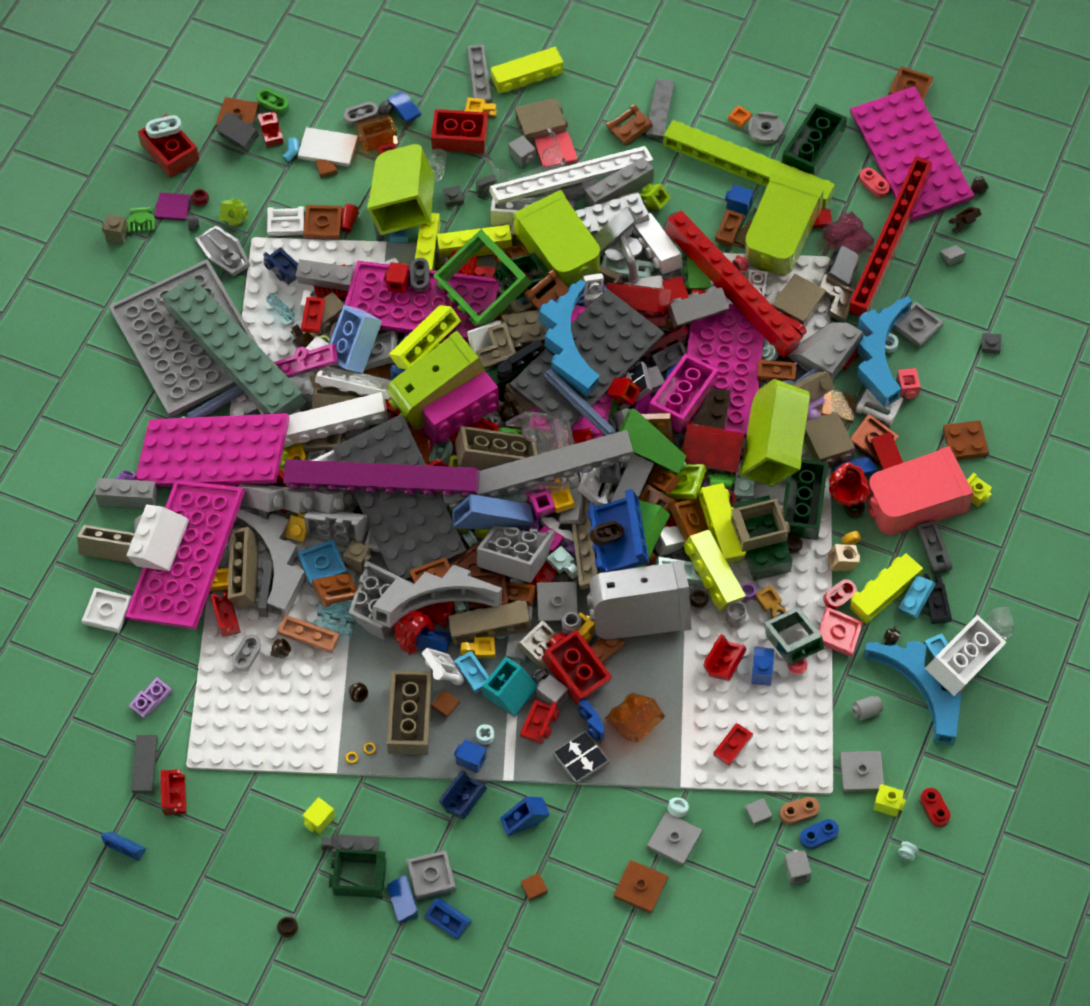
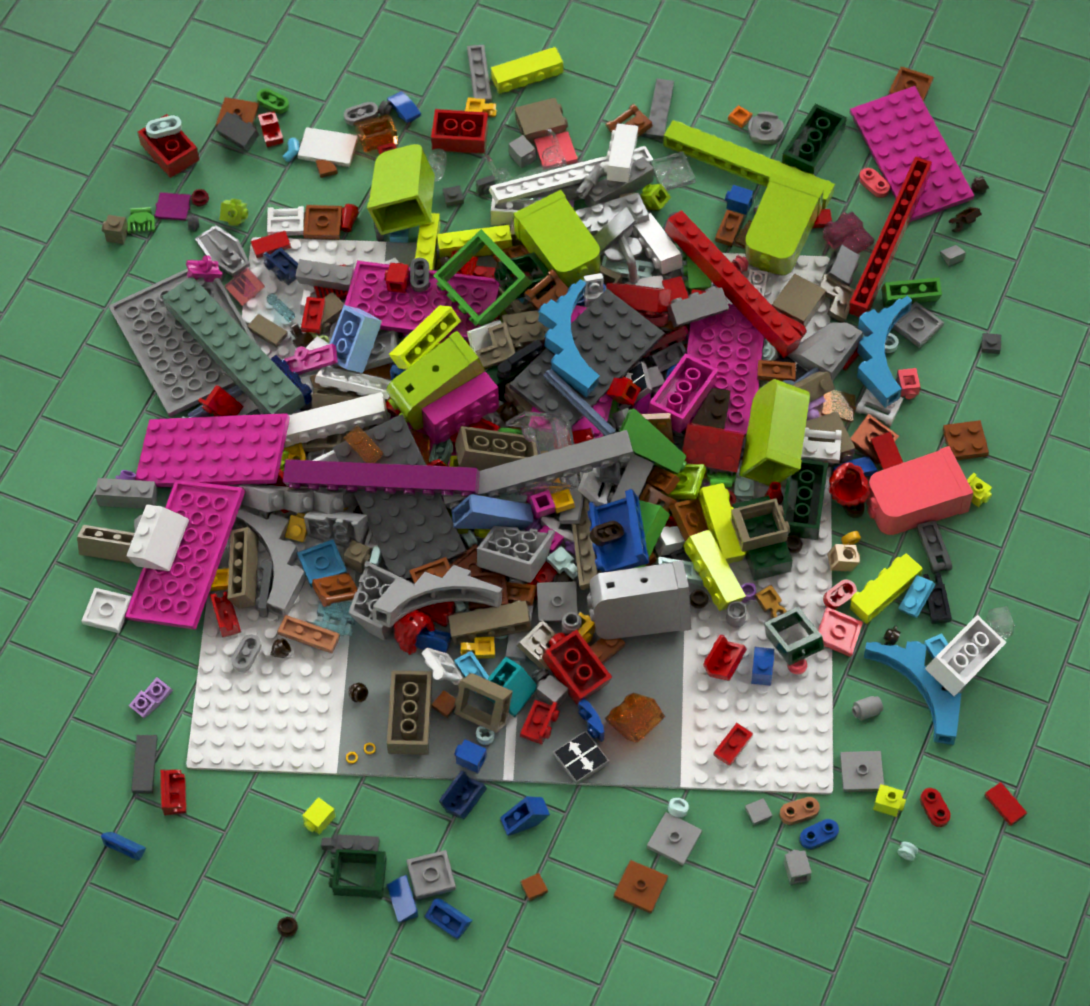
none -> dark pink hips [186,255,223,282]
none -> red bracket [198,385,244,417]
none -> clear pink piece [224,267,265,306]
none -> dark tan tile [247,314,288,348]
none -> red tile [251,231,291,258]
none -> clear blue plate [271,355,312,405]
none -> clear orange plate [343,425,384,463]
none -> light aqua tile [370,546,382,566]
none -> dark tan window [455,673,513,733]
none -> light grey pin [575,164,604,199]
none -> white brick [604,123,638,183]
none -> clear plate [650,152,696,191]
none -> red cone [765,481,784,505]
none -> white plate [801,427,842,464]
none -> bright green brick [881,277,942,306]
none -> red tile [984,782,1027,826]

